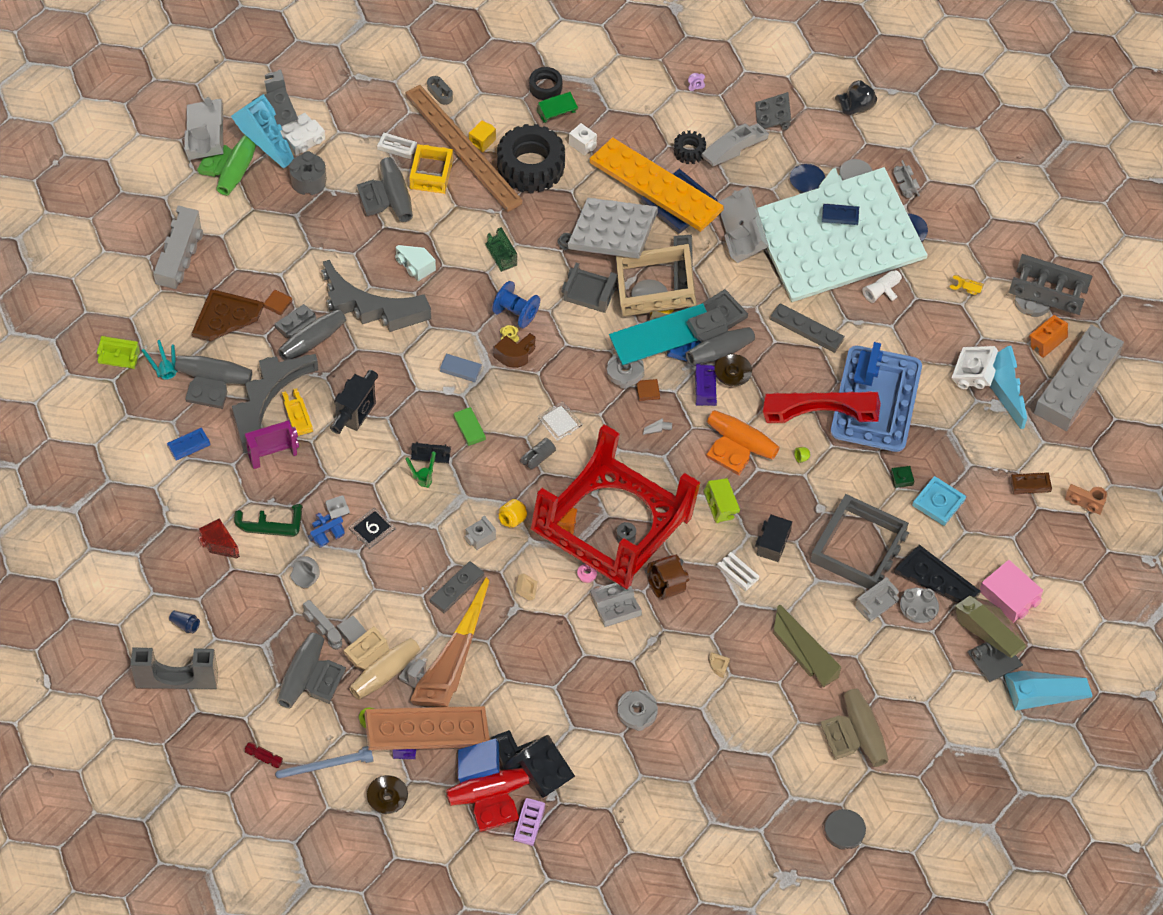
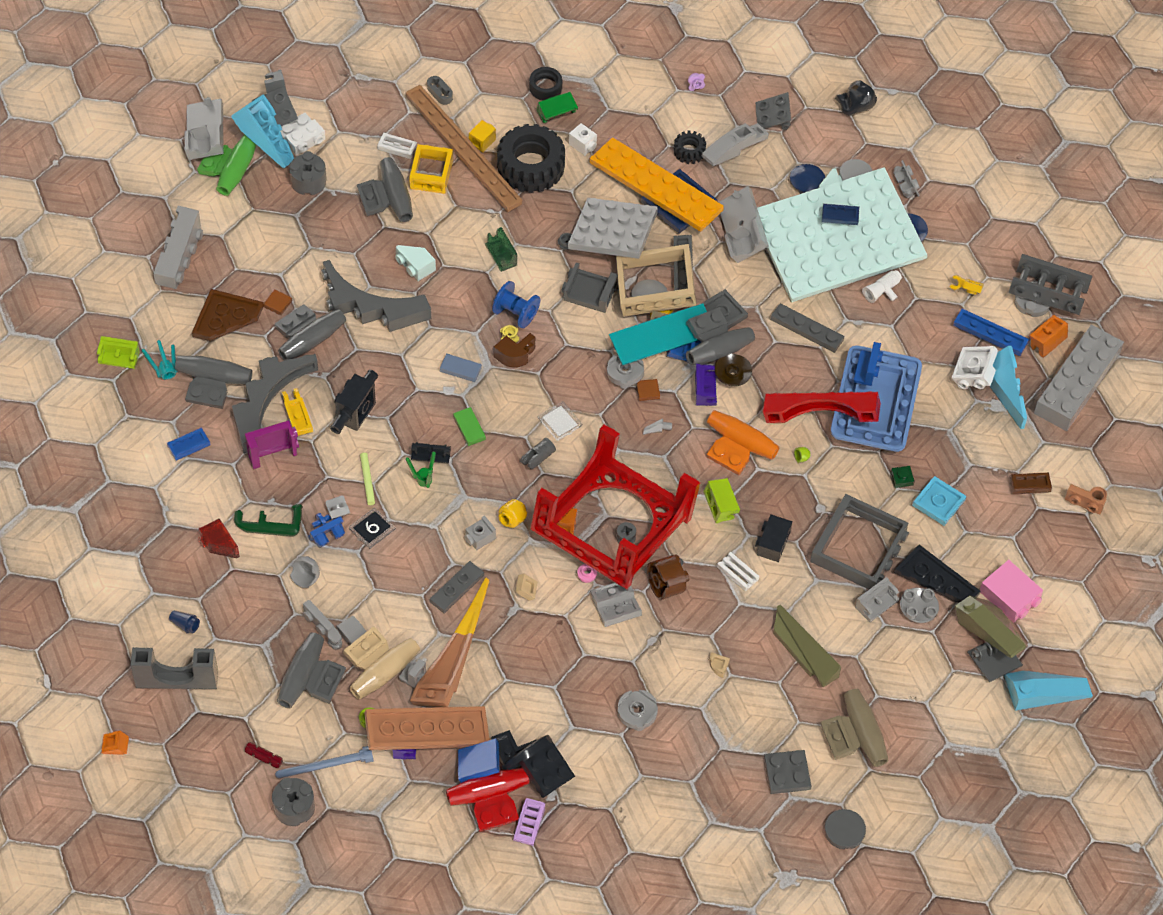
dark brown dish [367,775,408,814] -> none
none -> orange slope [101,730,129,755]
none -> dark grey brick [272,778,315,826]
none -> yellowish green bar [360,453,375,505]
none -> dark grey plate [764,750,812,794]
none -> blue plate [953,309,1029,356]

